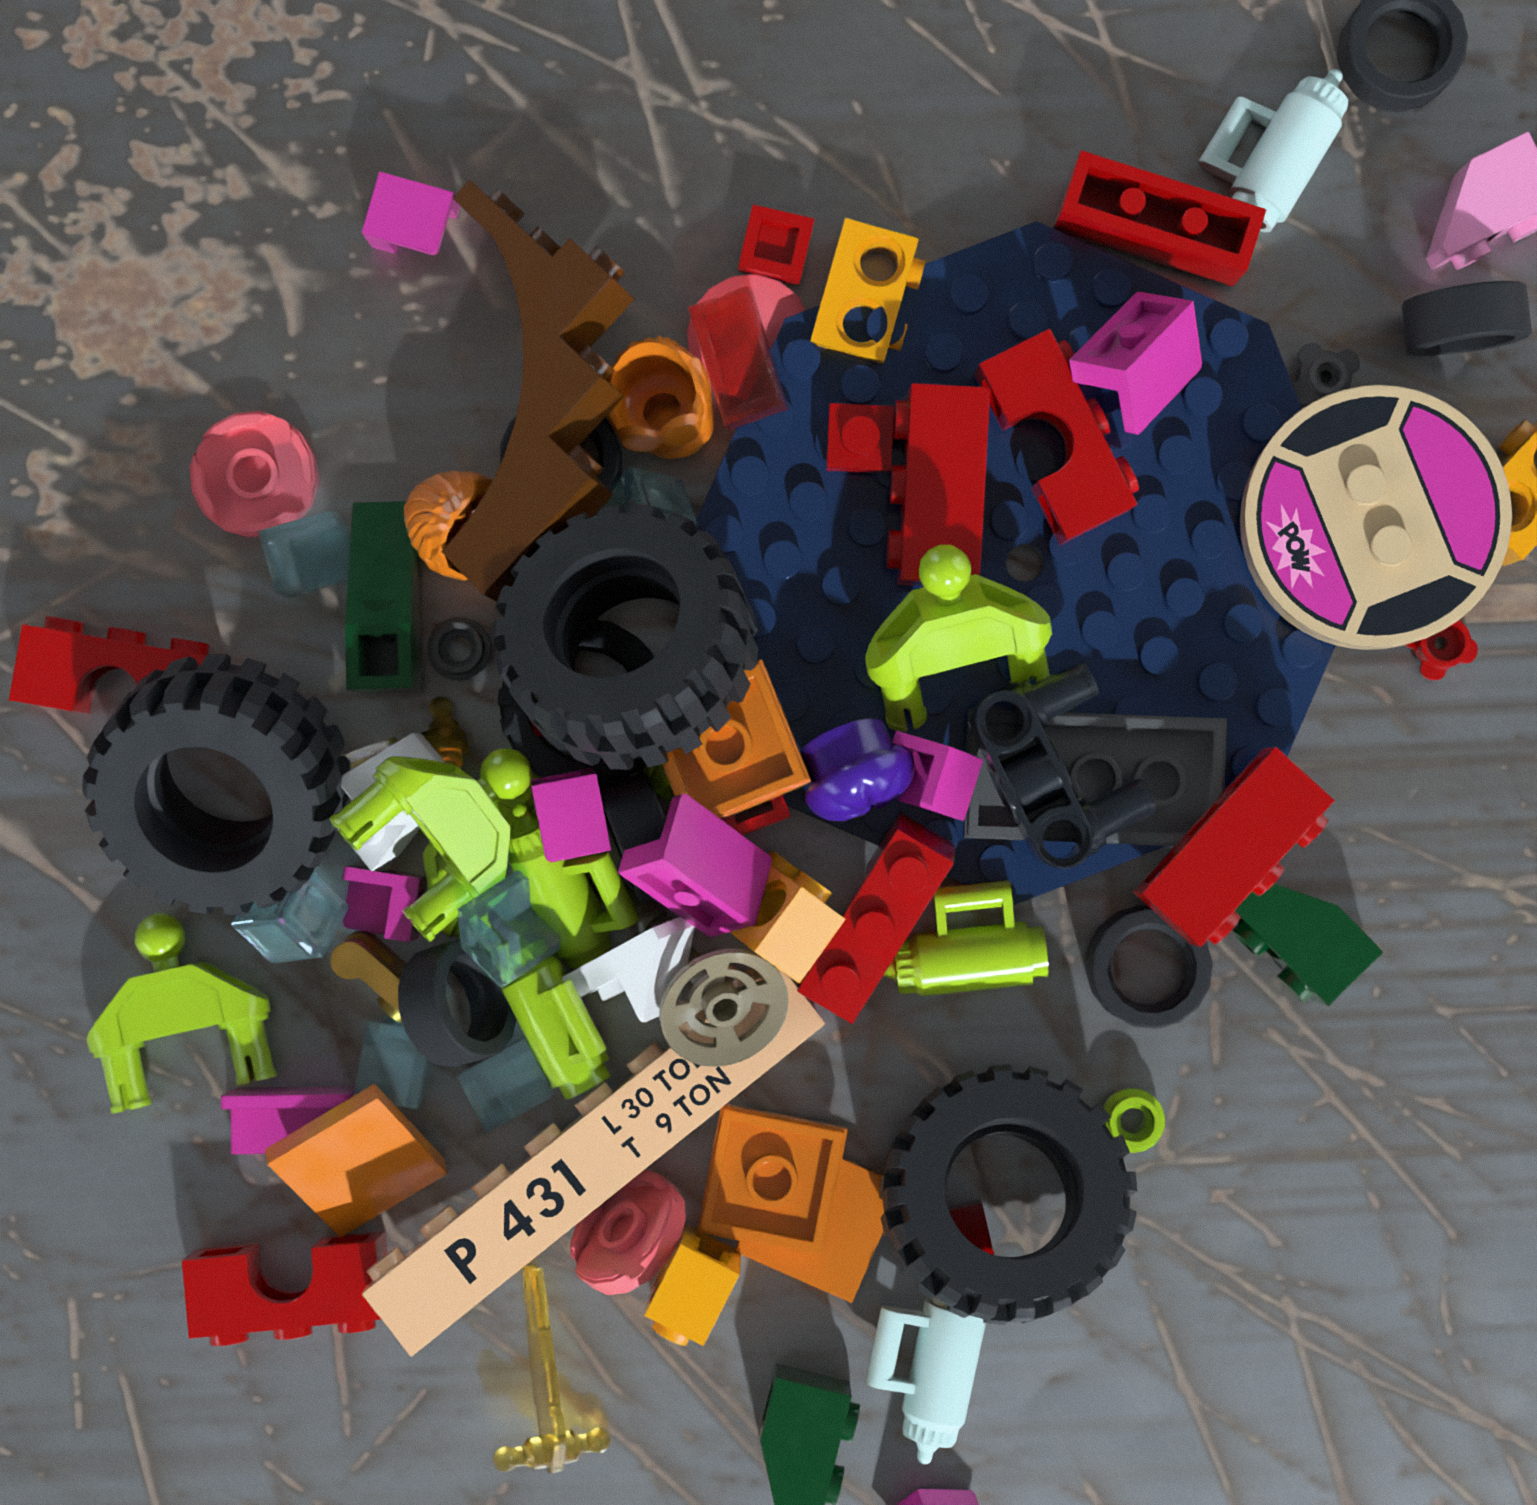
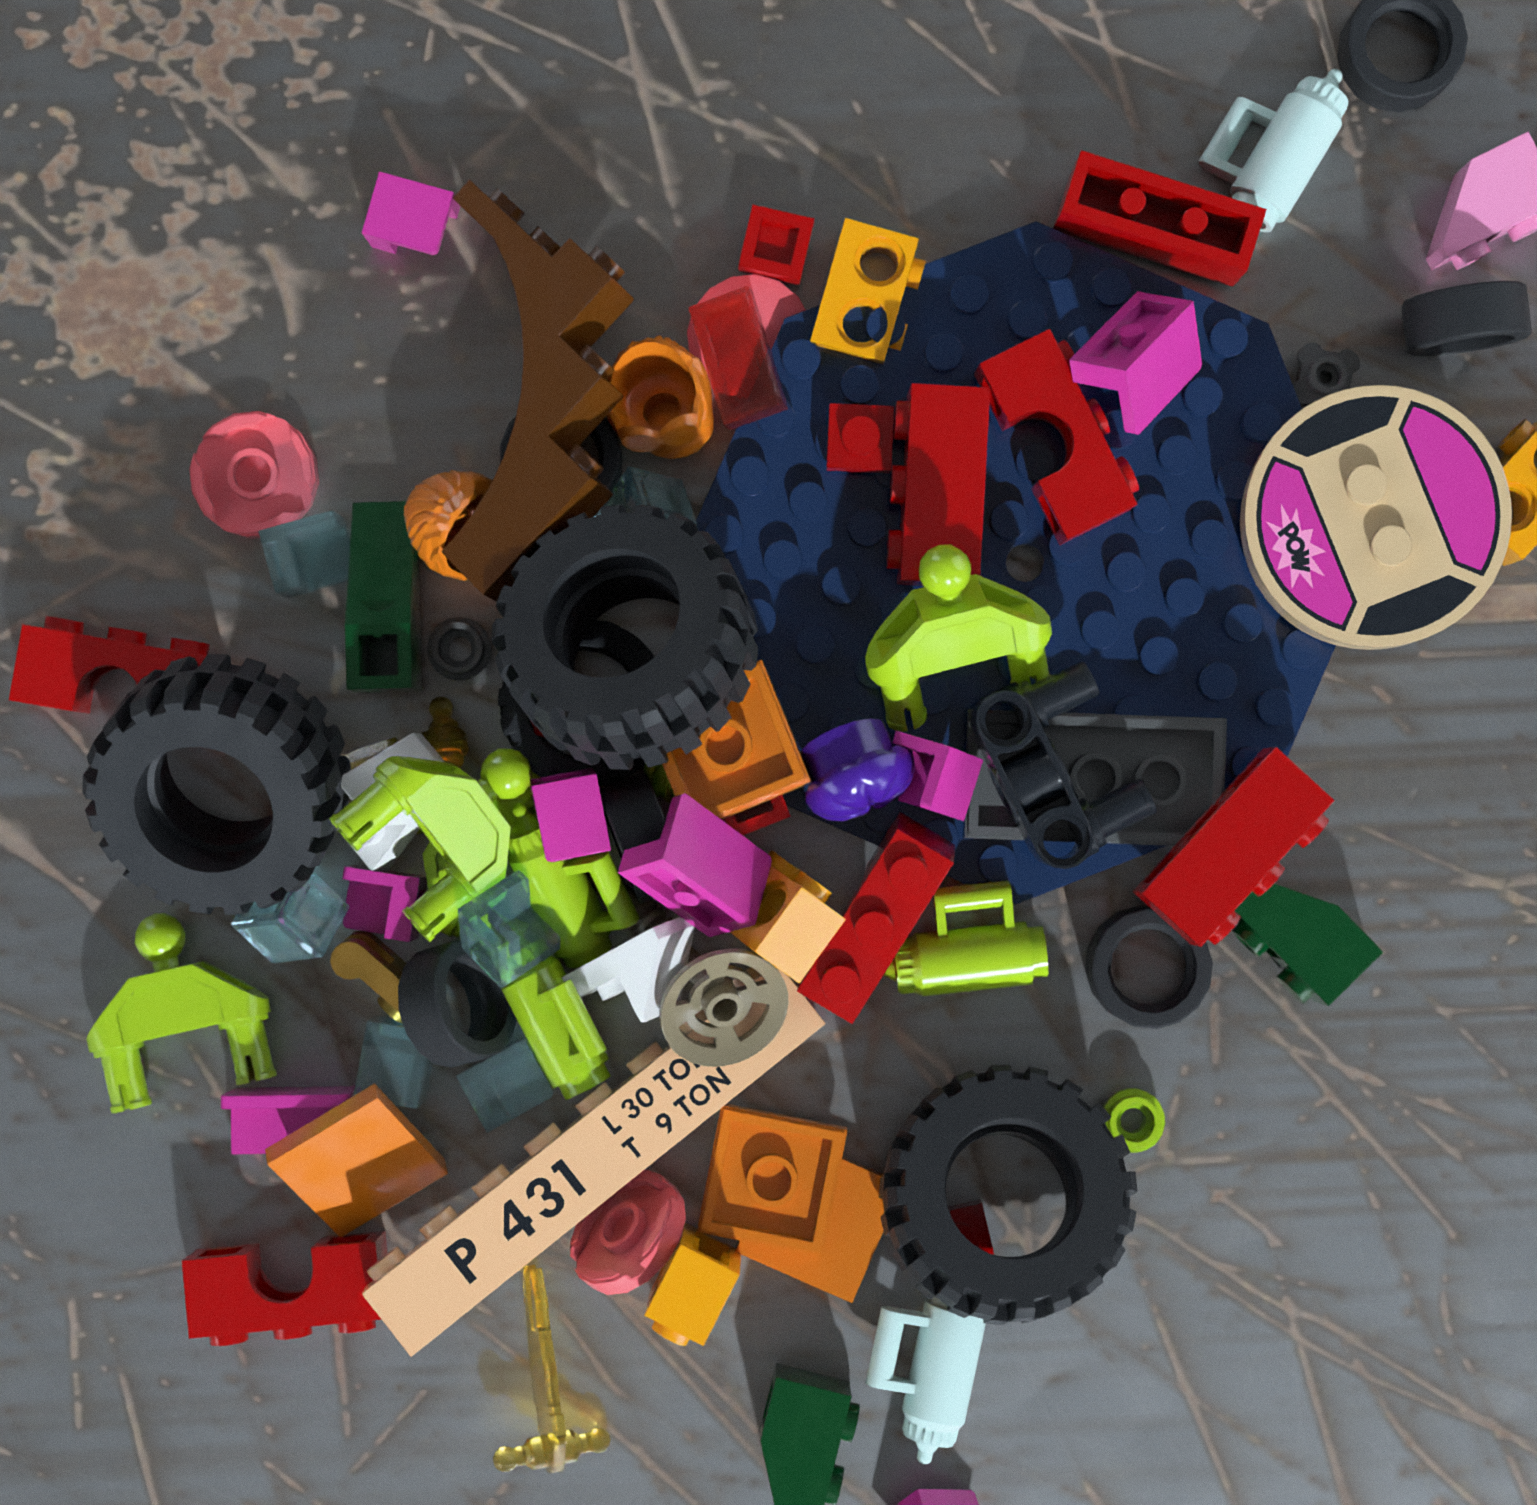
red plate [1405,619,1478,681] -> none

